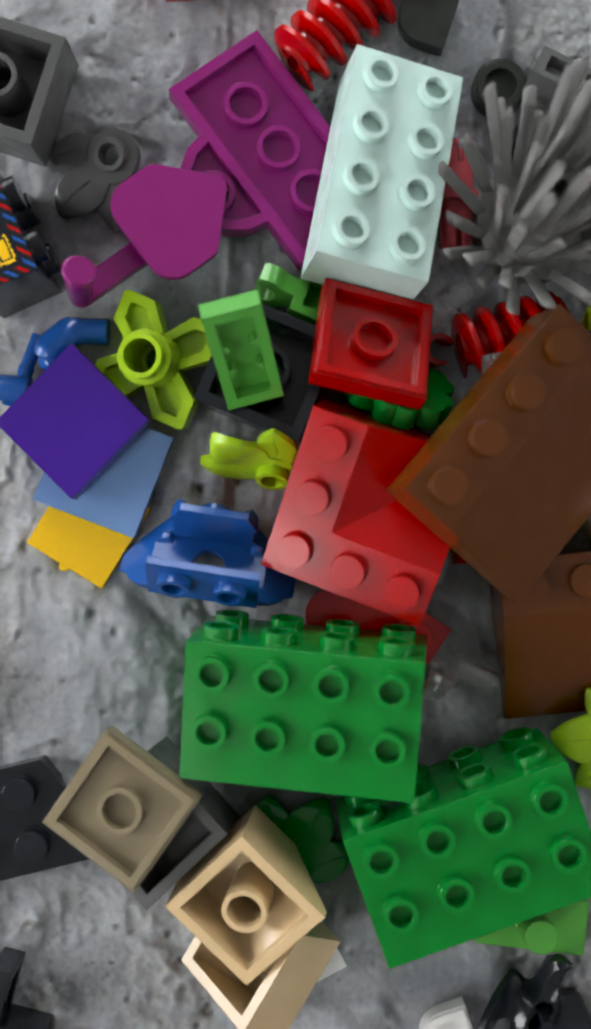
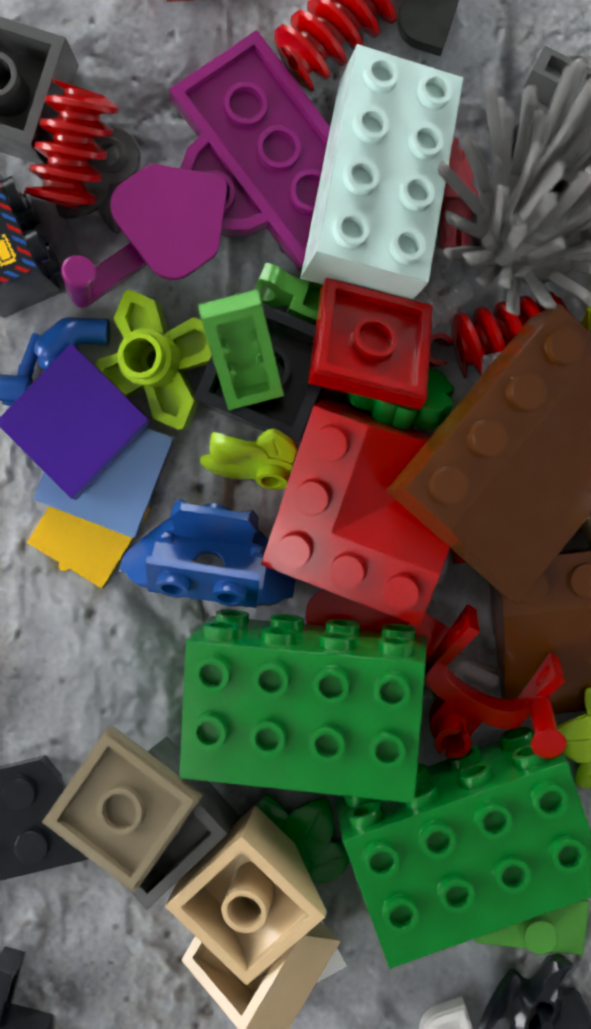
pearl dark grey tile [470,59,527,117] -> none
none -> red piece [24,78,119,209]
none -> red piece [425,604,567,758]

